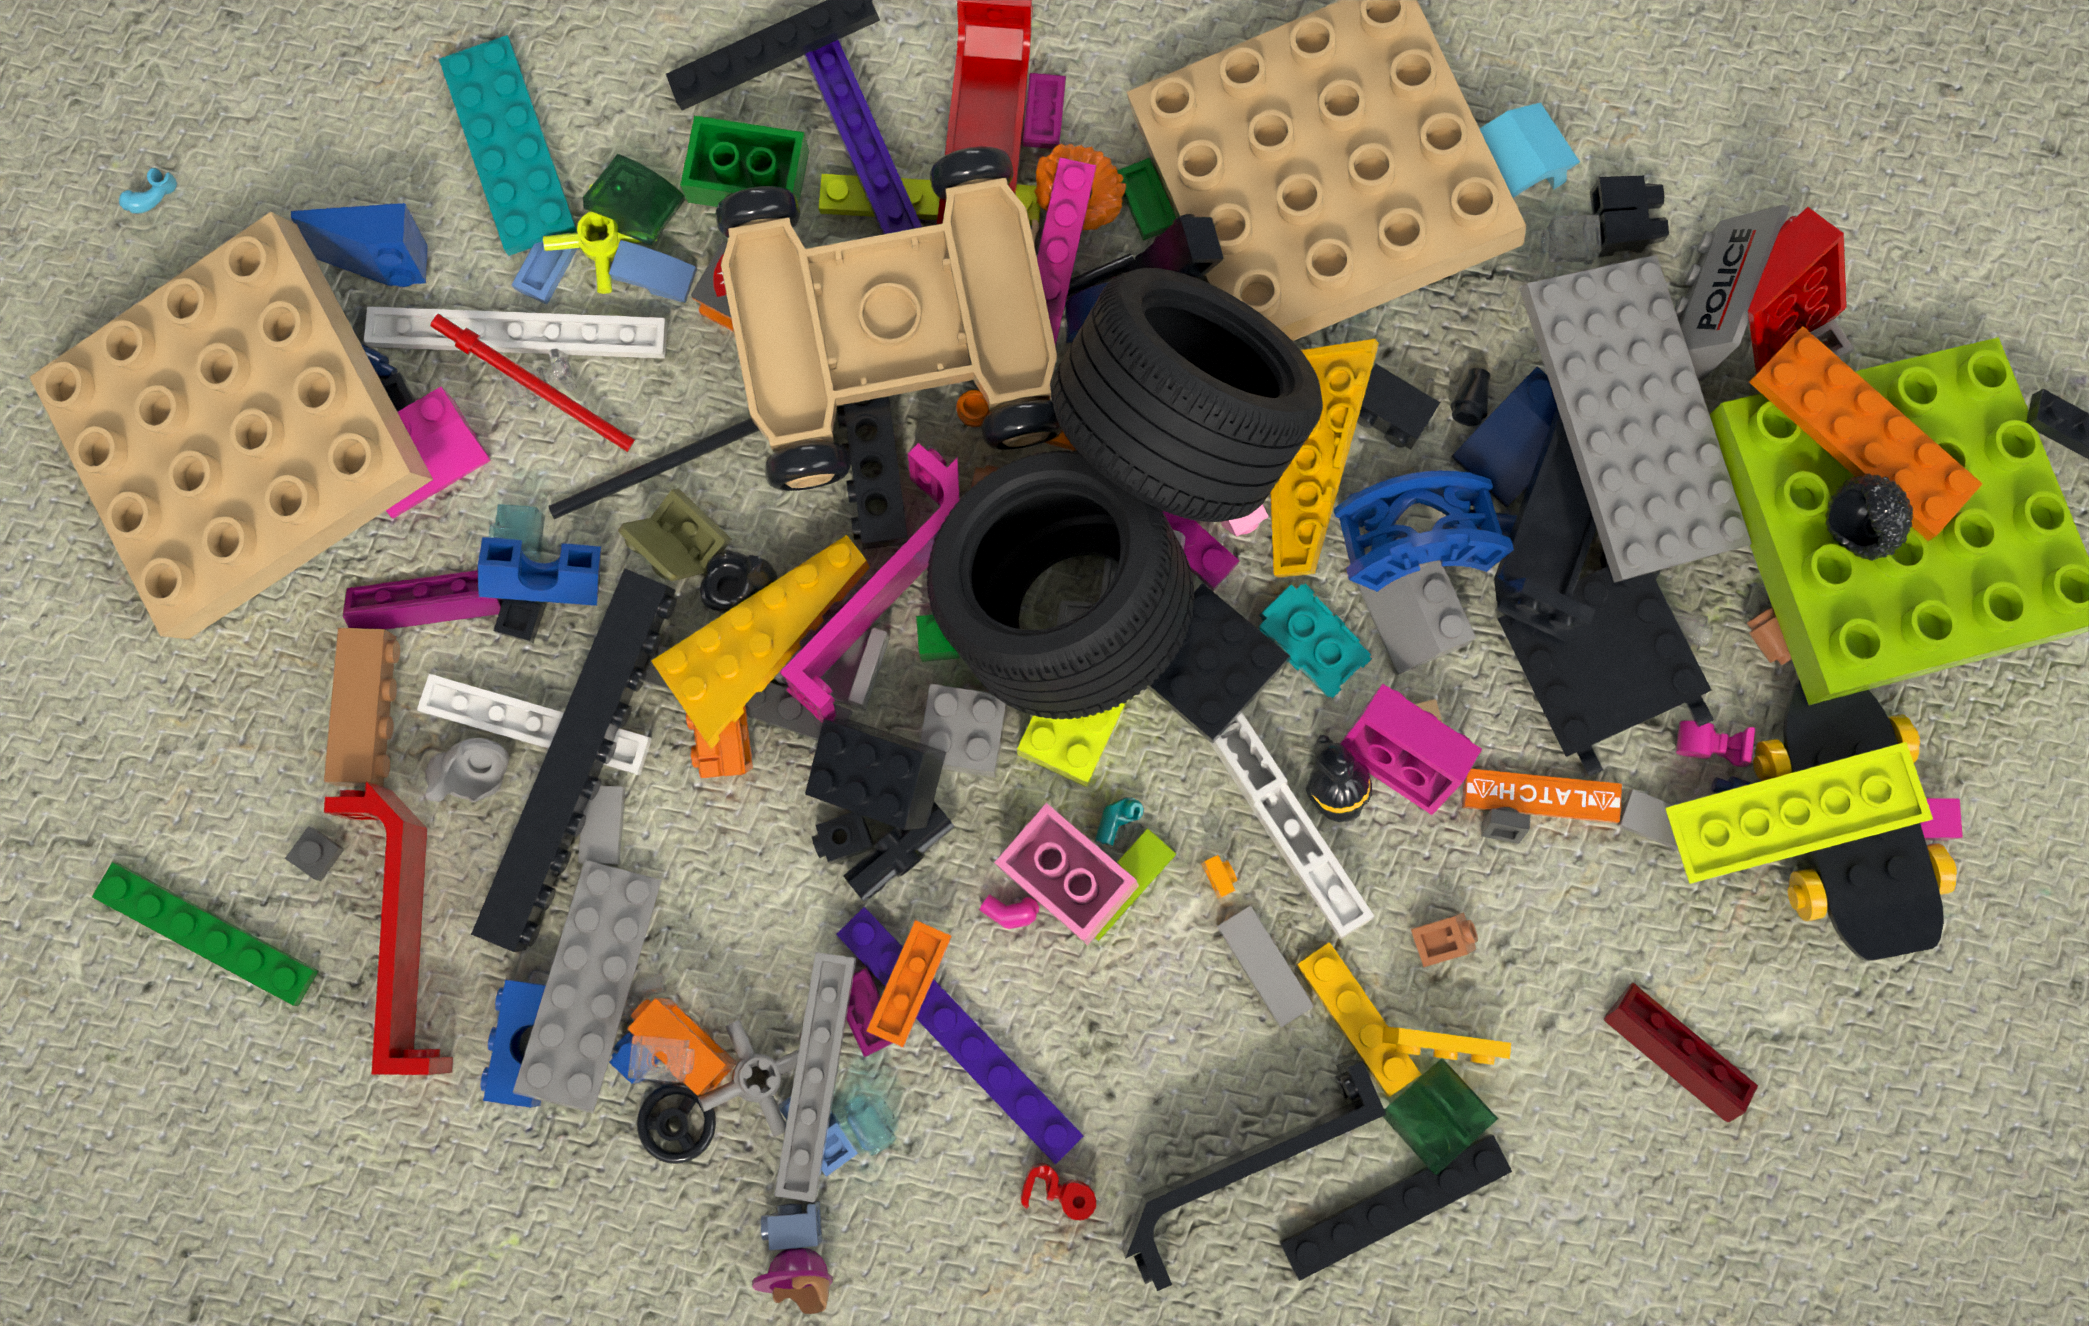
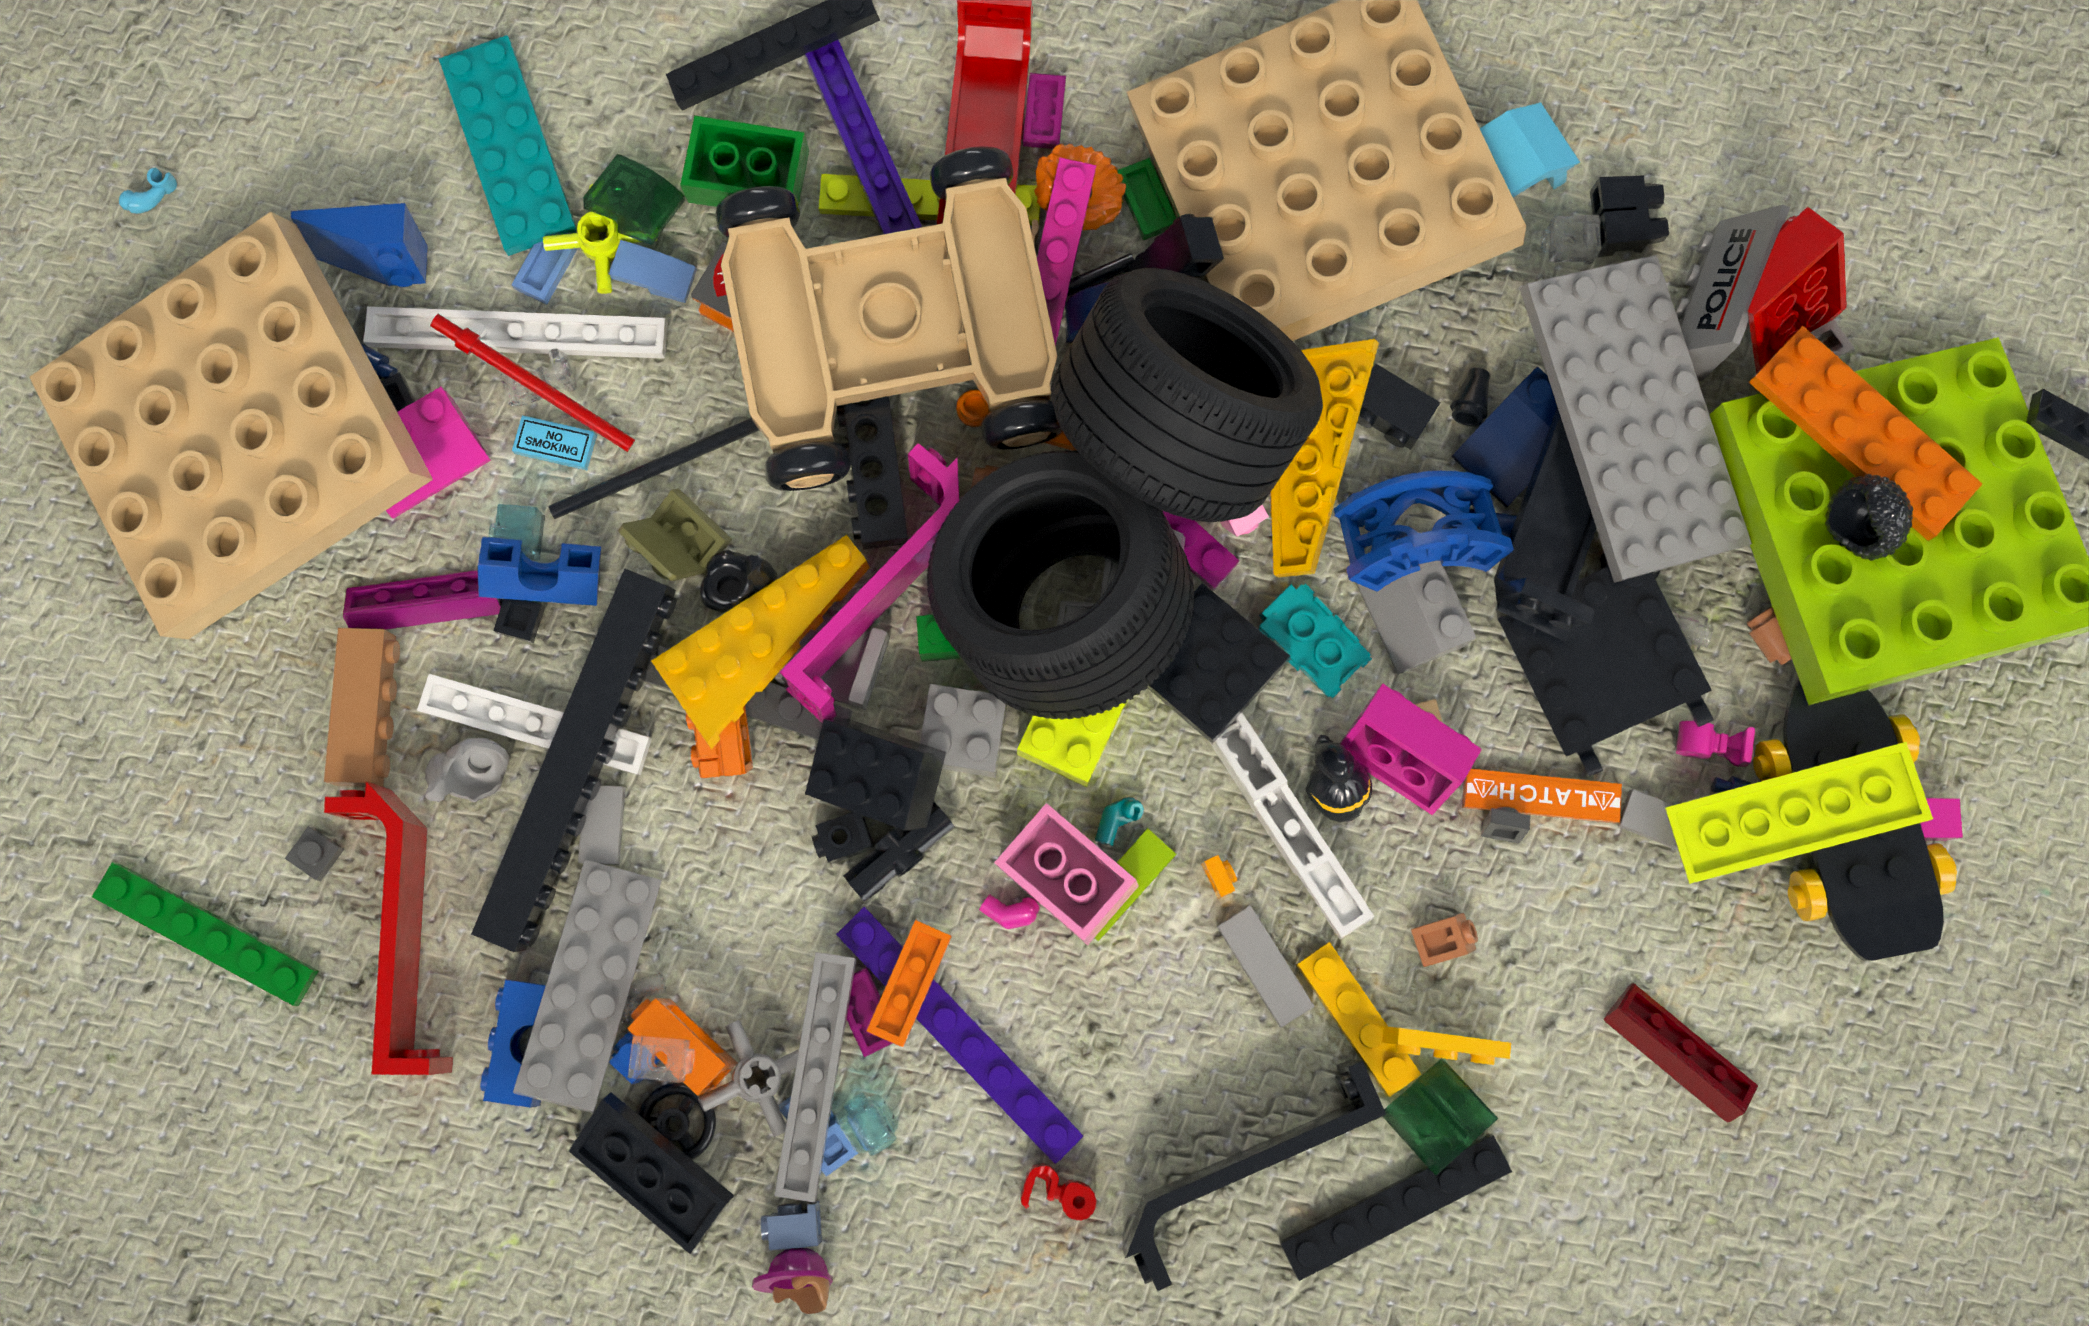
none -> medium azure tile [512,415,597,471]
none -> black plate [569,1092,734,1254]

